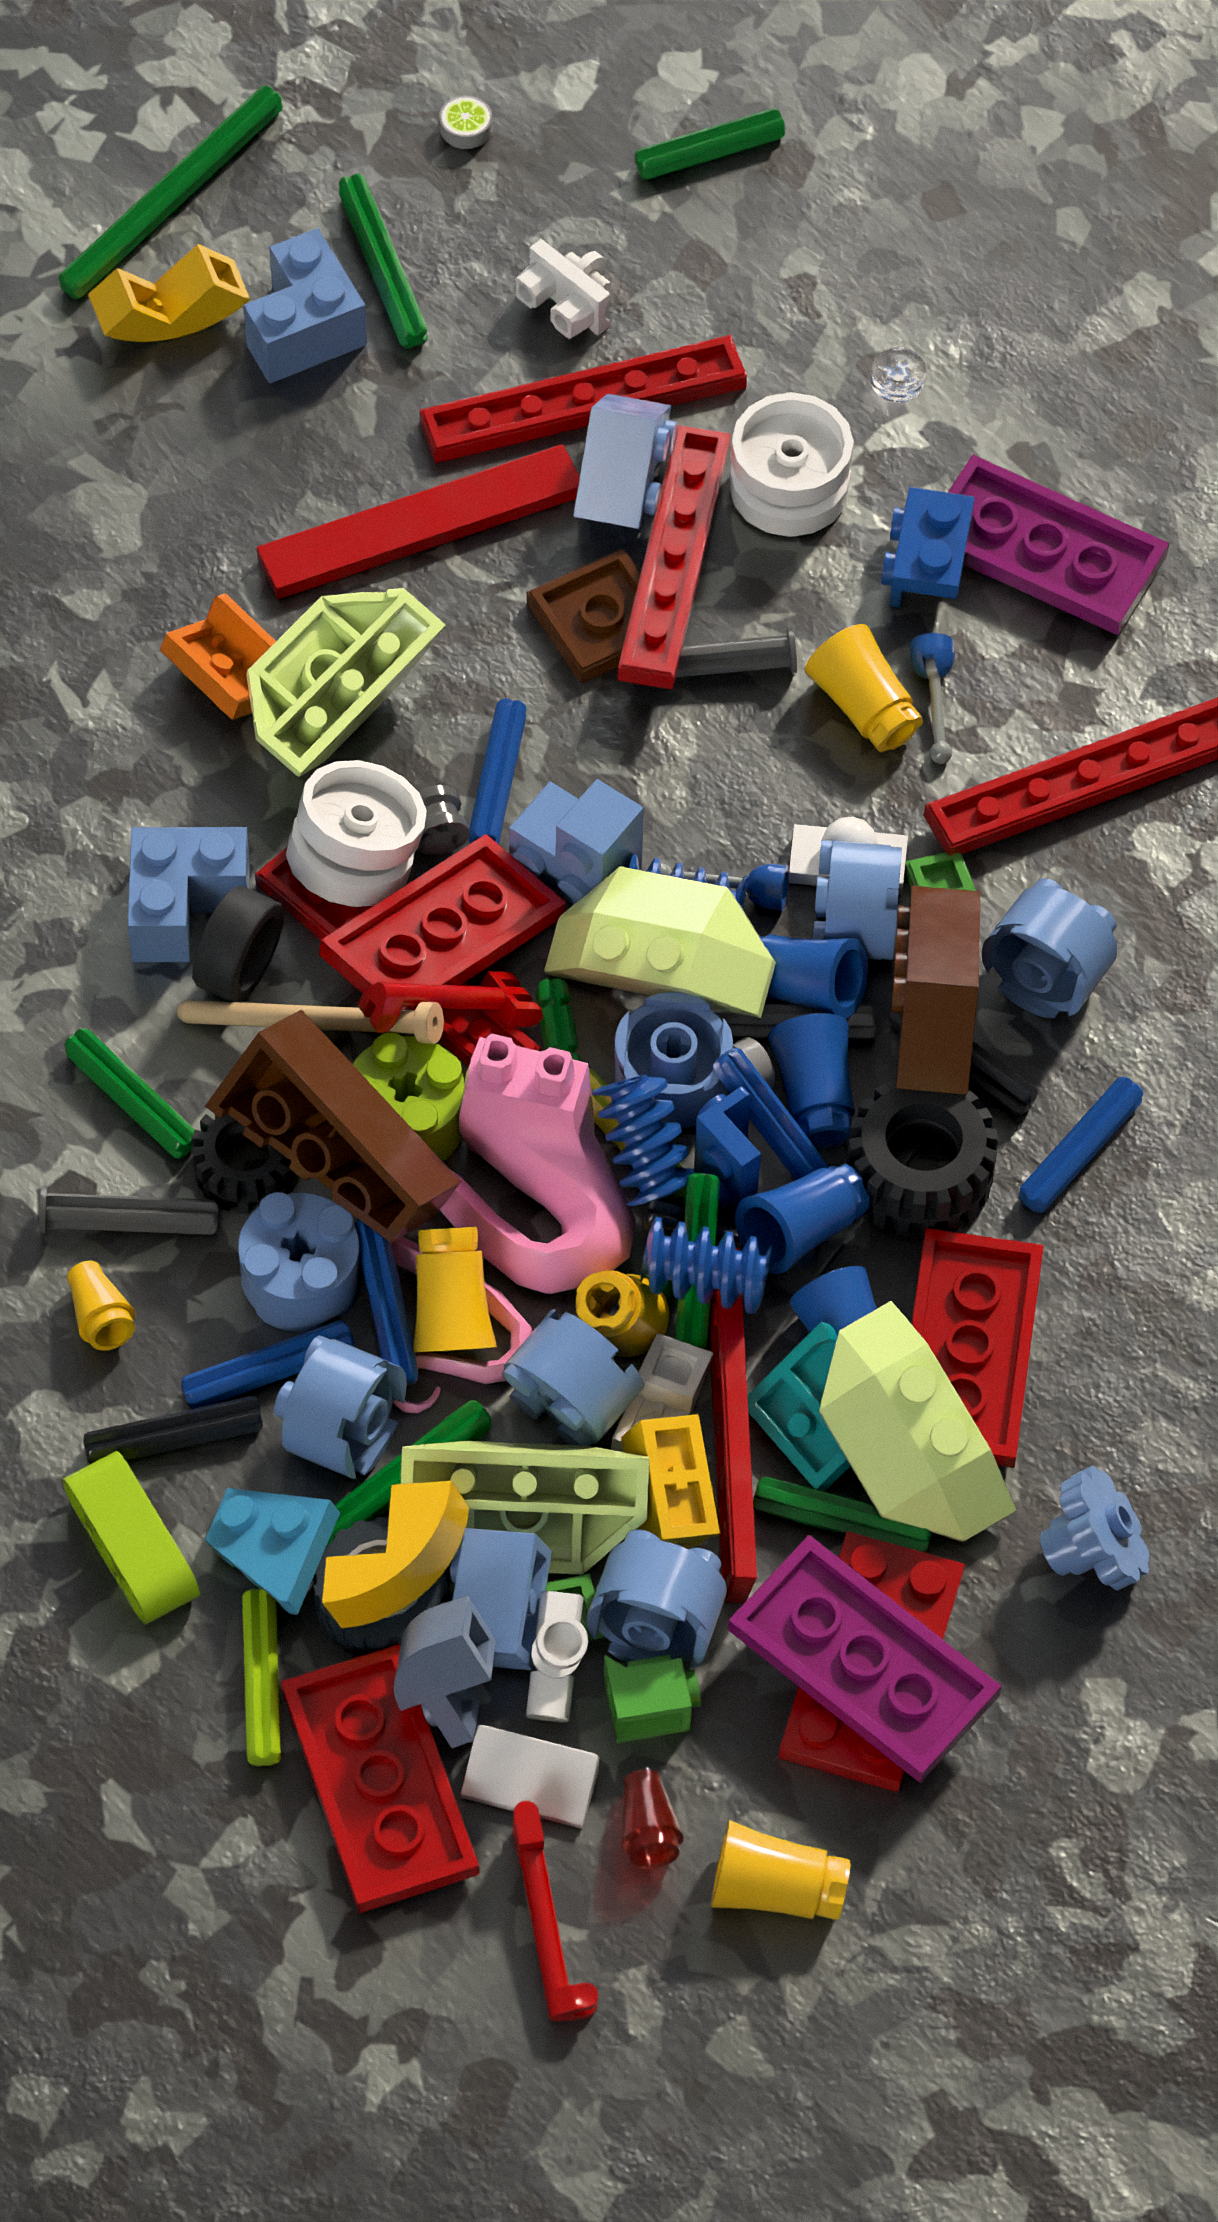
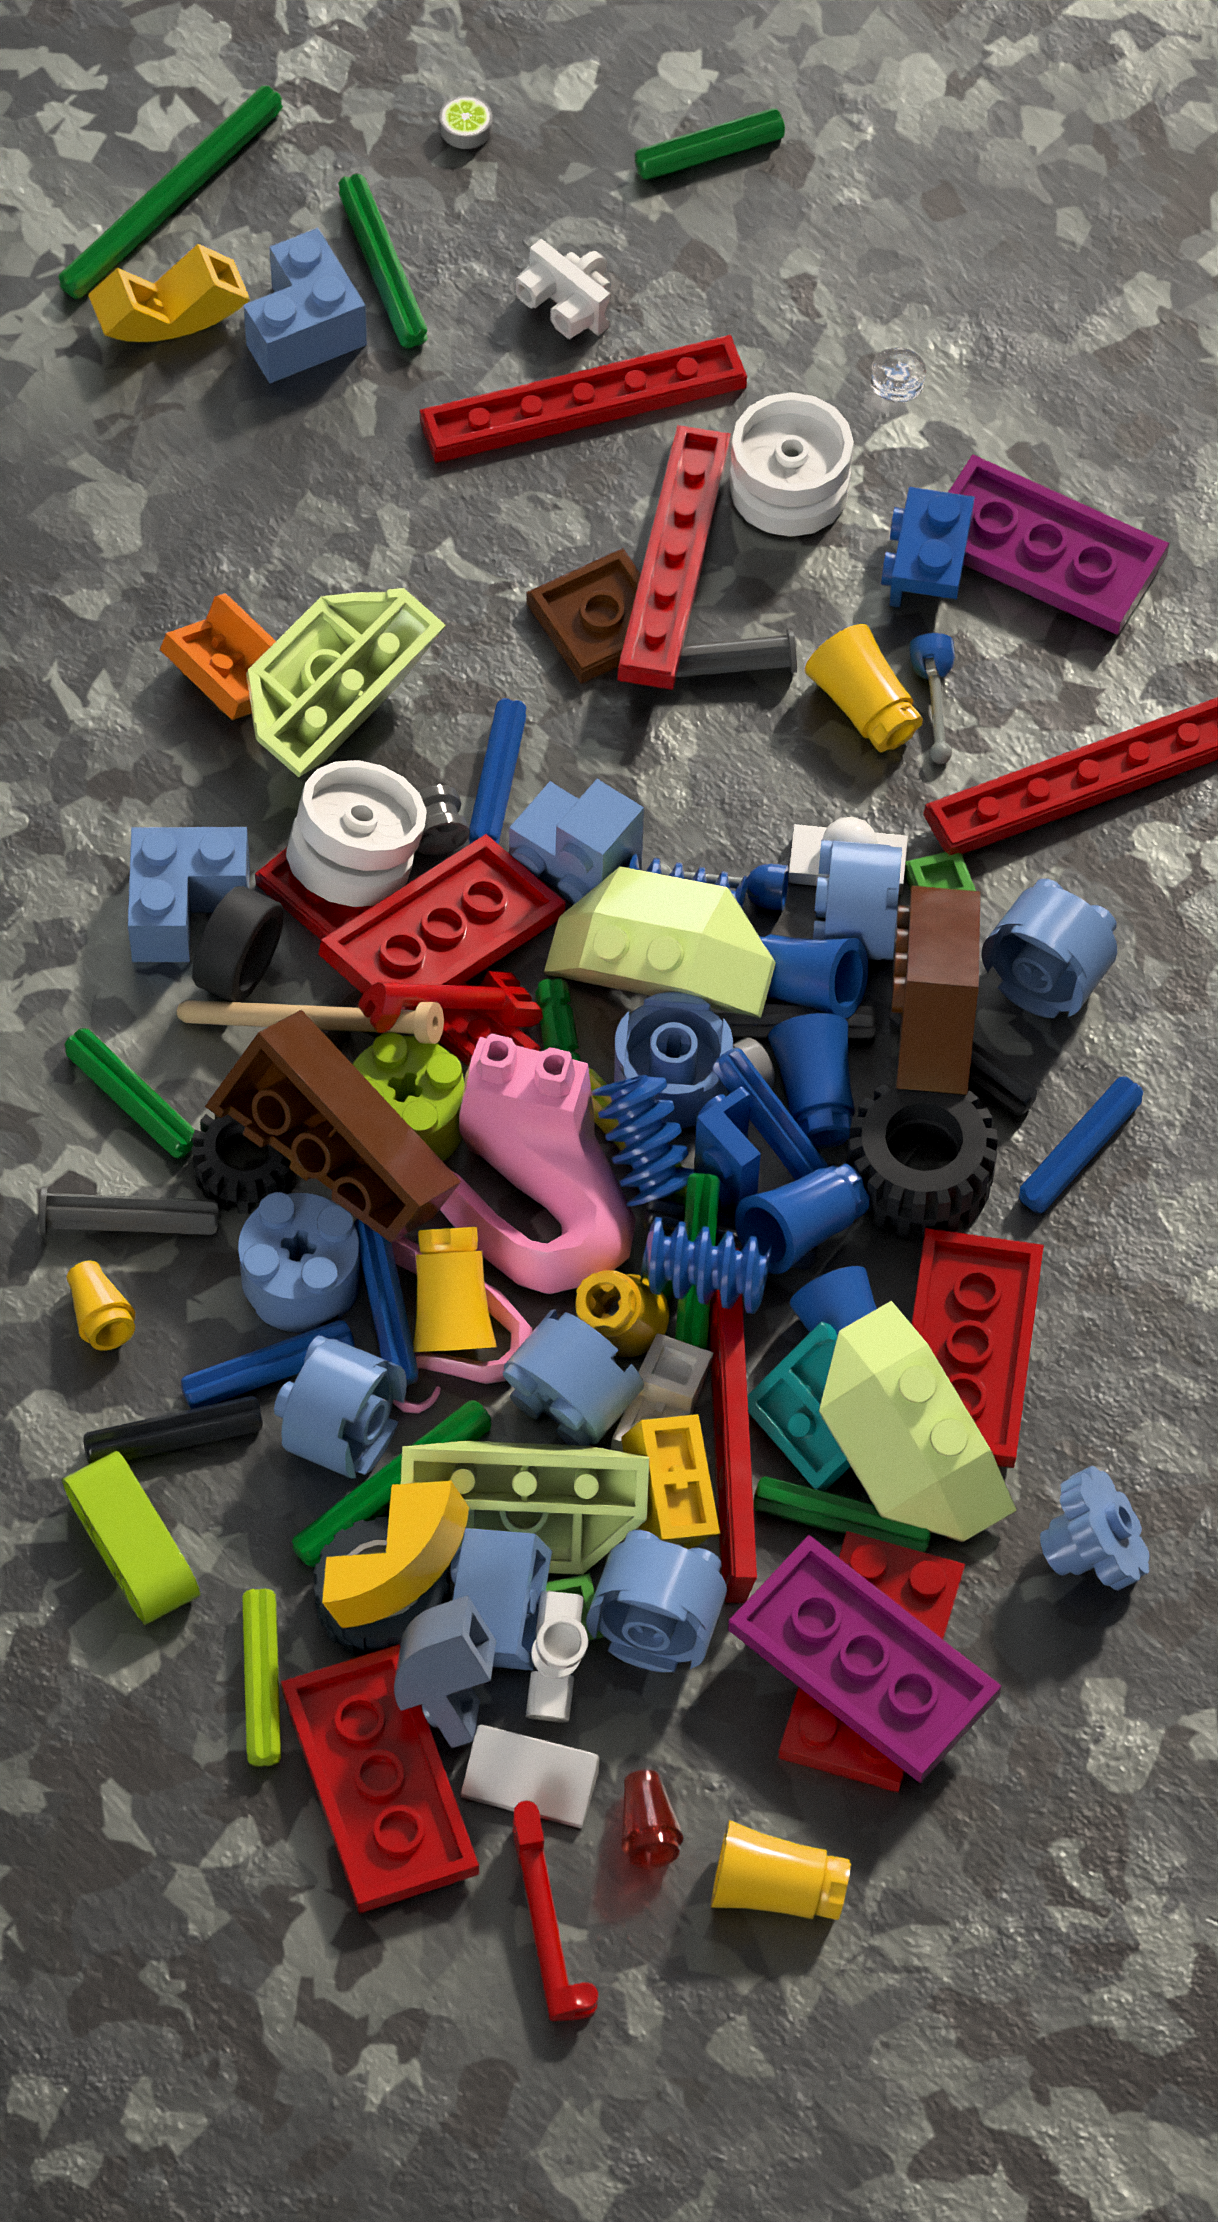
dark azure wing [205,1488,340,1615] -> none
red tile [257,444,580,600] -> none
medium blue brick [574,394,677,529] -> none
bright green window [604,1655,701,1743] -> none

